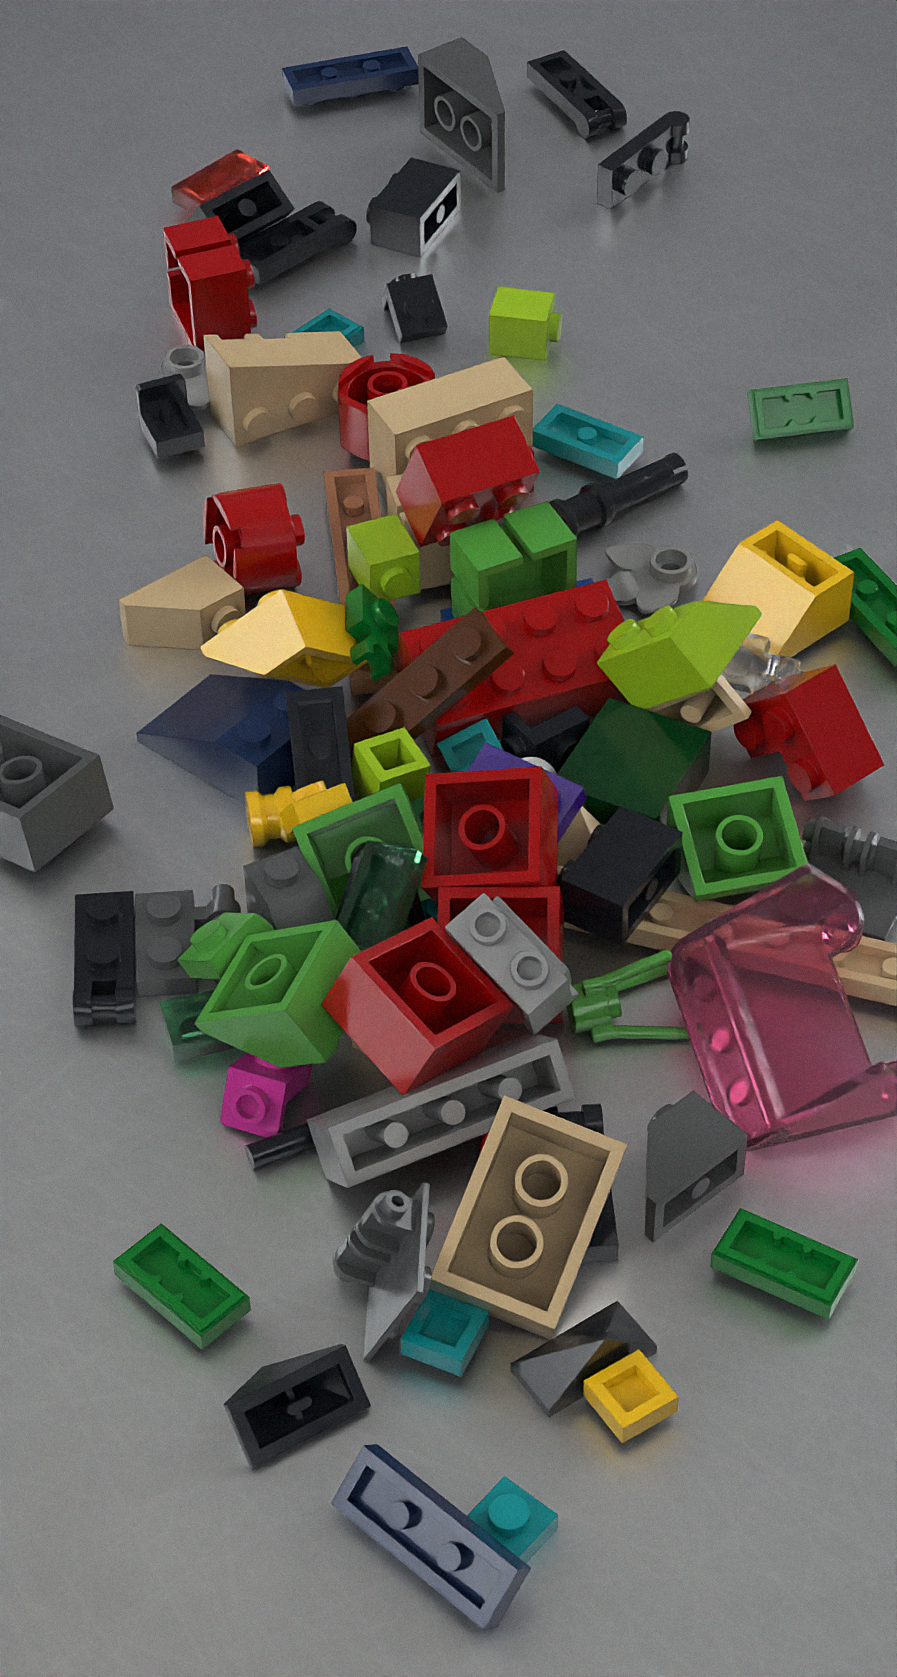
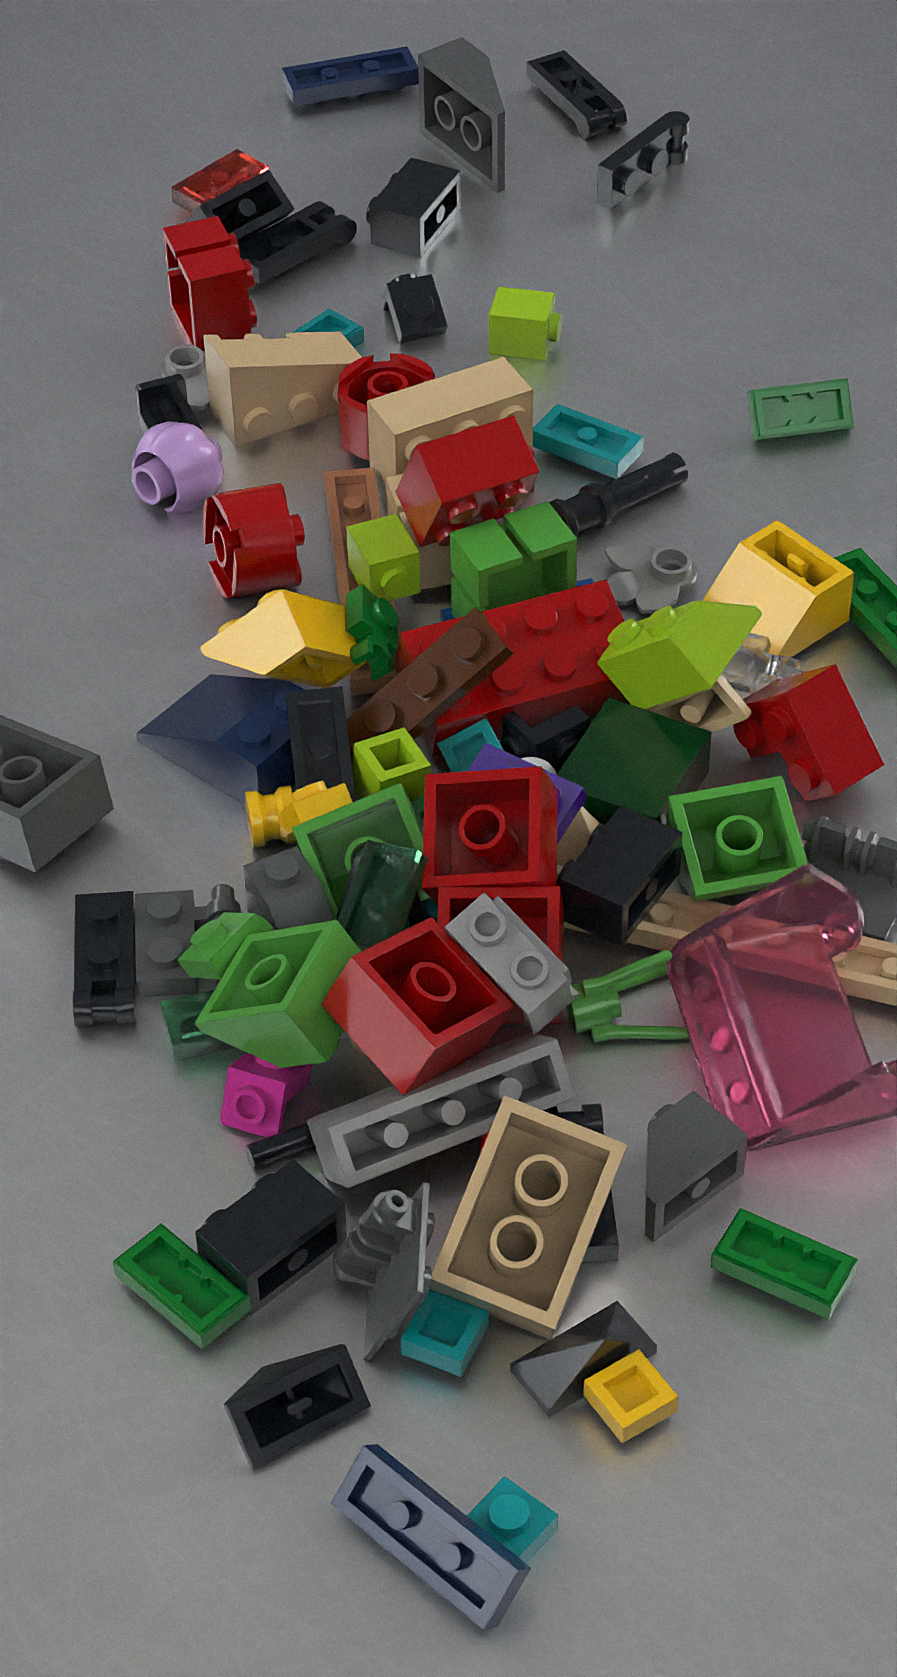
tan slope [119,555,246,650] -> none
none -> lavender plant [132,422,224,513]
none -> black brick [195,1159,347,1316]

